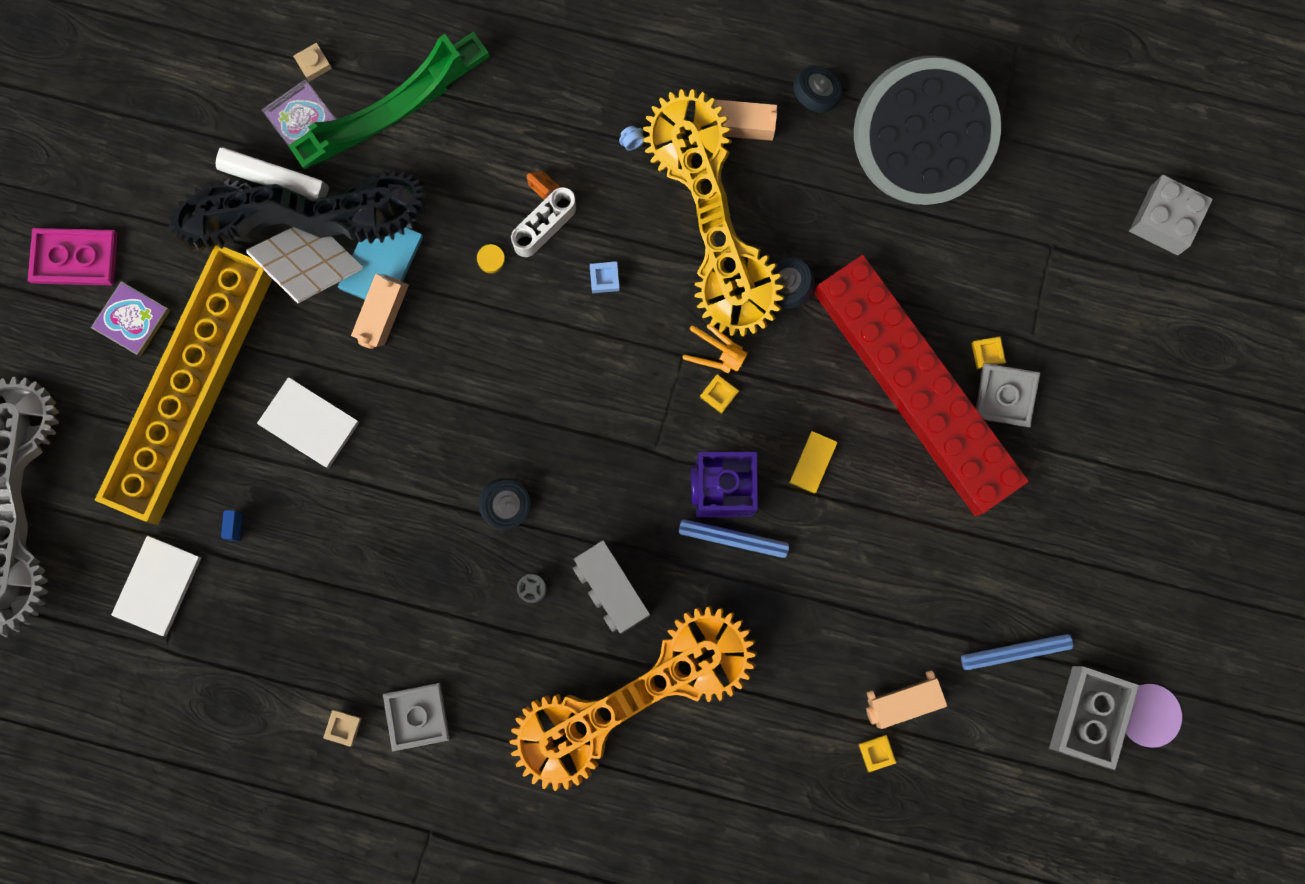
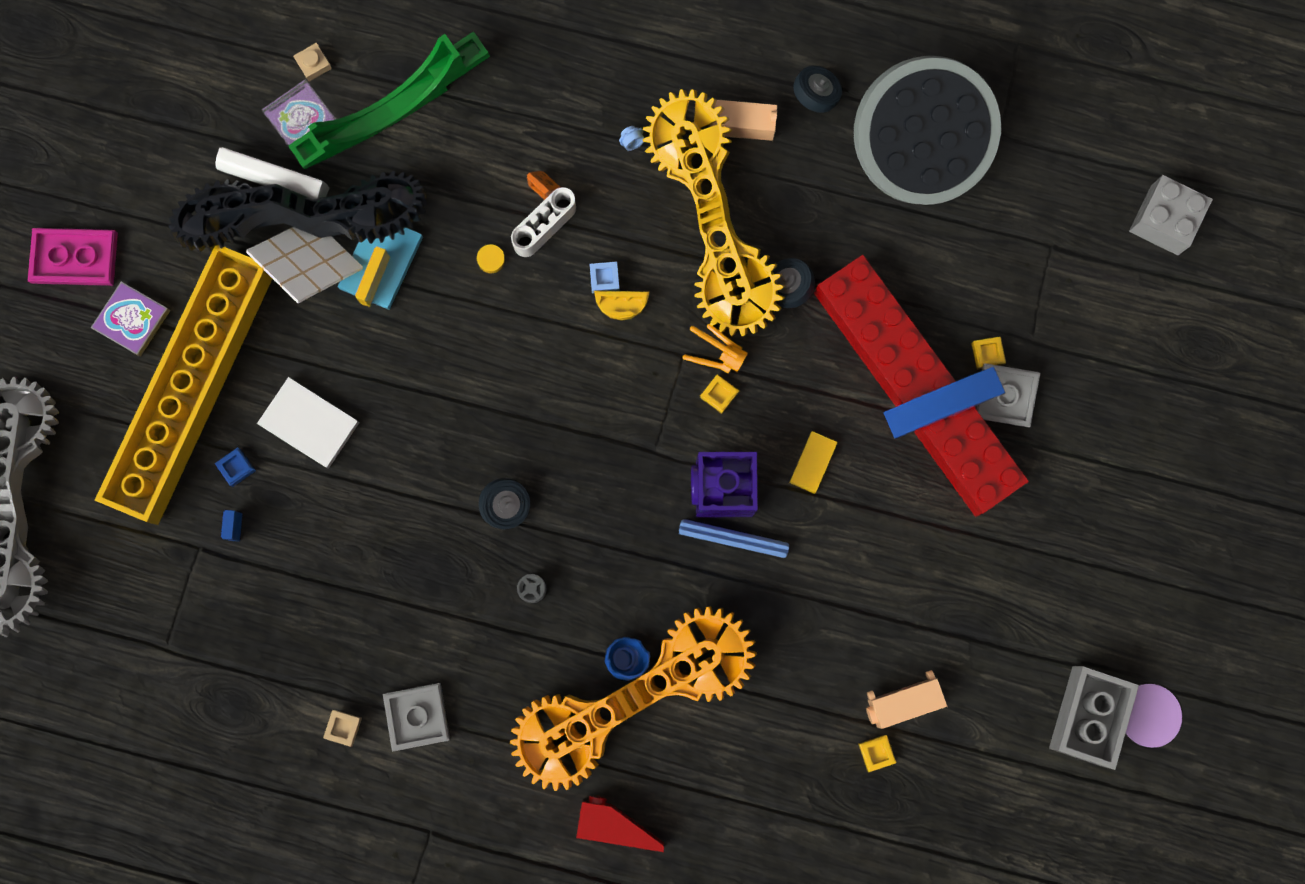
white tile [111,536,202,637] -> none
light nougat brick [351,274,409,349] -> none
light grey brick [573,541,650,634] -> none
medium blue axle [961,634,1073,670] -> none
none -> blue tile [215,447,256,487]
none -> yellow tile [355,246,390,307]
none -> red slope [576,796,664,852]
none -> yellow plate [594,291,649,320]
none -> blue hair [605,637,650,681]
none -> blue slope [883,367,1006,439]

